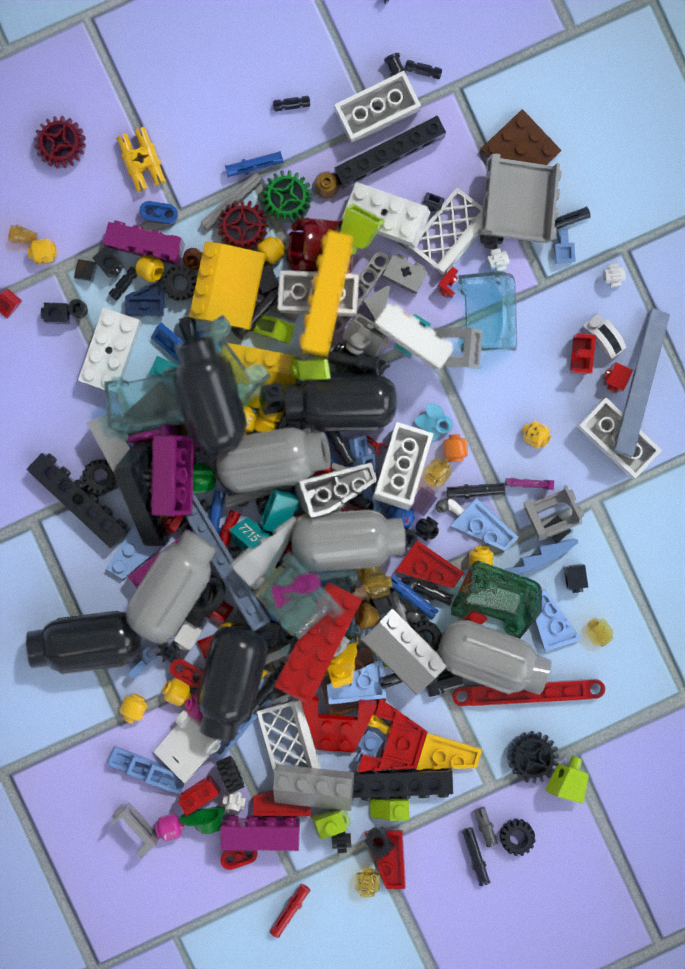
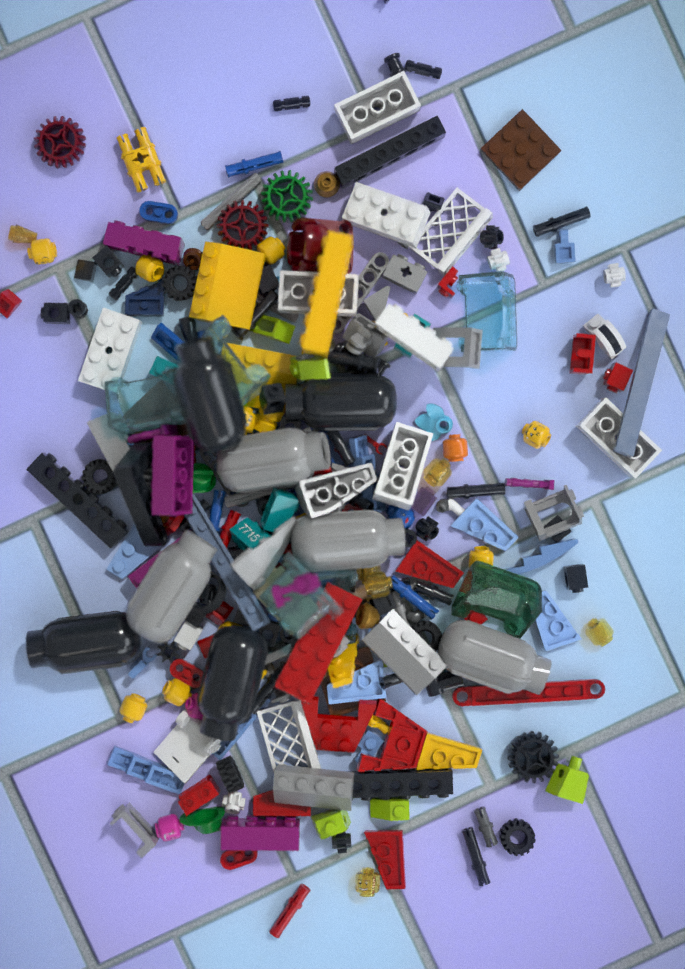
lime torso [340,203,385,254] -> none
black brick [364,826,396,860] -> none
light grey panel [481,153,562,244] -> none

